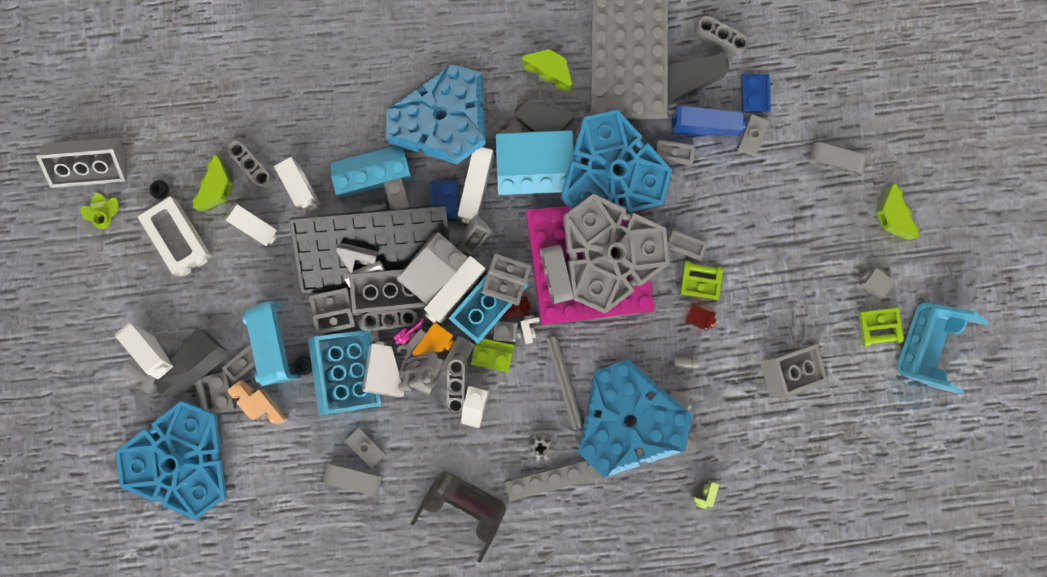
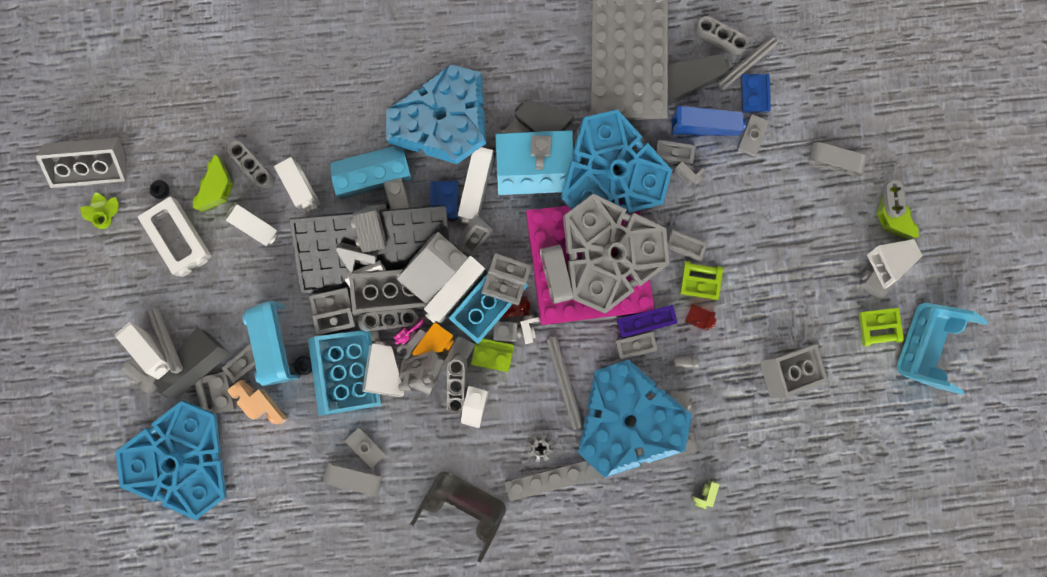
lime slope [521,49,572,92] -> none
none -> light grey axle [148,309,183,374]
none -> light grey brick [350,207,387,253]
none -> light grey plate [531,135,551,170]
none -> light grey plate [615,332,658,360]
none -> dark purple plate [616,305,678,338]
none -> light grey bracket [674,161,706,187]
none -> light grey axle [717,37,778,90]
none -> white slope [867,239,923,289]
none -> light grey beam [883,180,906,218]

